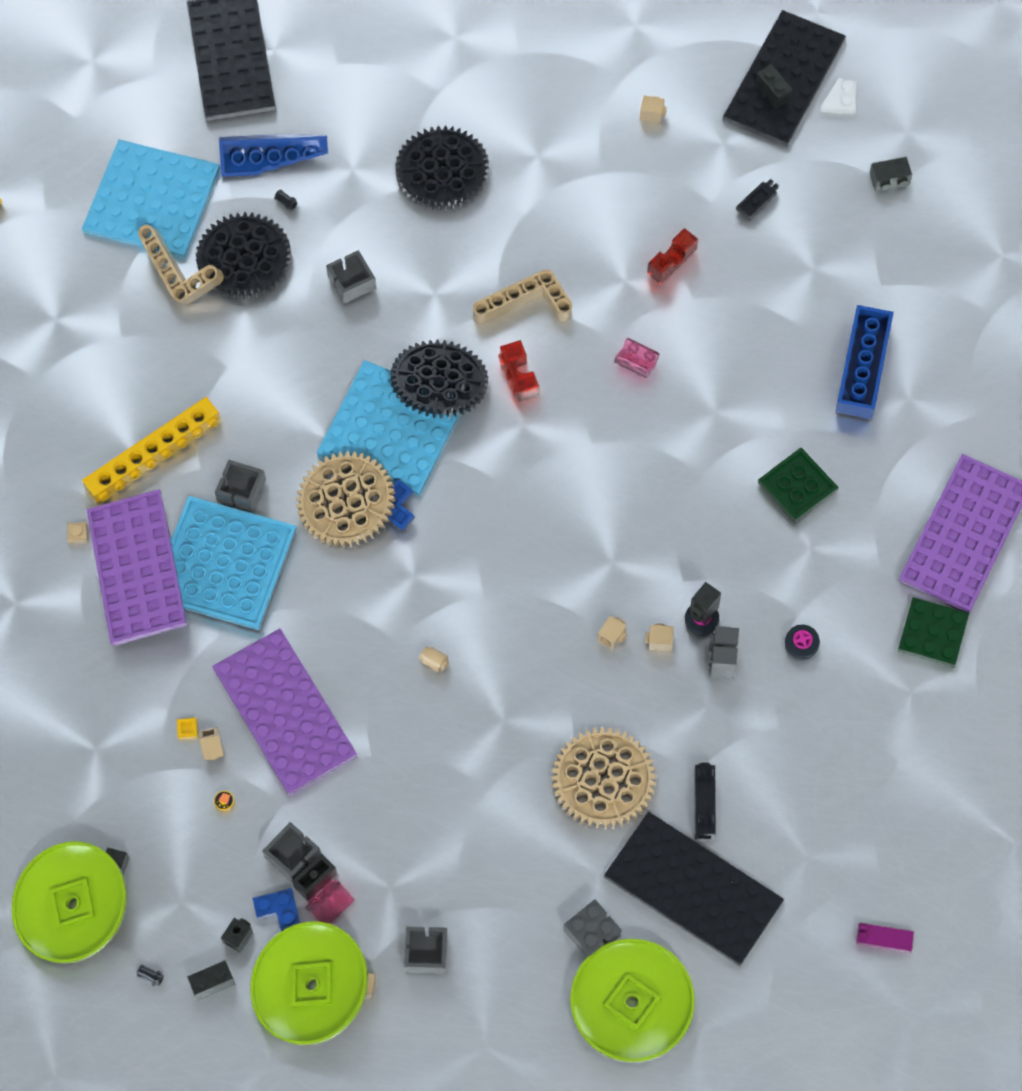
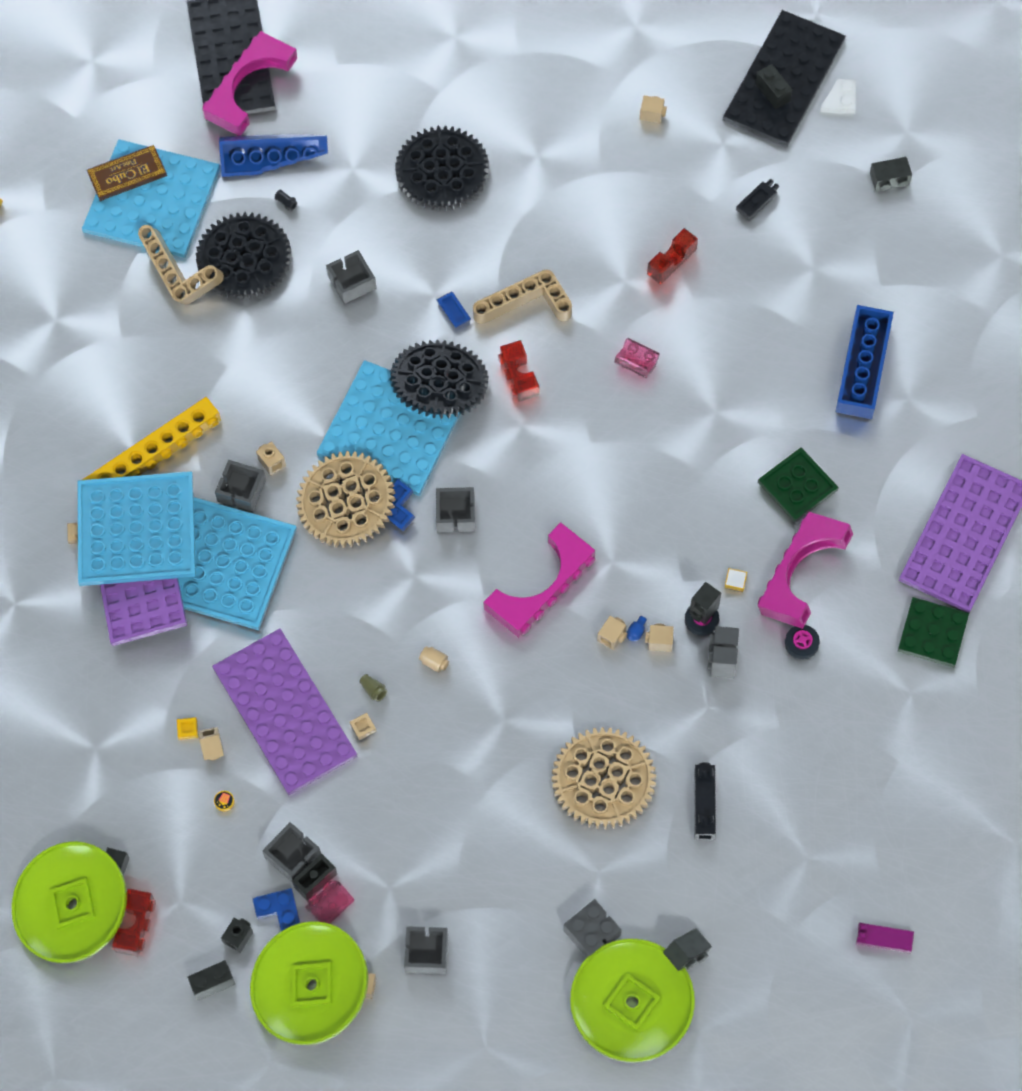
black pin [136,964,164,986] -> none
black plate [604,811,784,967] -> none
none -> medium azure plate [78,471,196,586]
none -> reddish brown tile [87,145,167,201]
none -> clear red arch [112,888,156,957]
none -> dark pink arch [202,31,298,136]
none -> tan brick [256,441,286,476]
none -> tan plate [350,713,376,740]
none -> olive cone [359,674,388,702]
none -> dark grey piece [436,487,475,532]
none -> blue tile [437,291,471,328]
none -> dark pink arch [483,522,595,638]
none -> blue cylinder [626,616,647,642]
none -> pearl dark grey brick [663,928,712,971]
none -> white tile [724,568,747,592]
none -> dark pink arch [758,512,853,629]

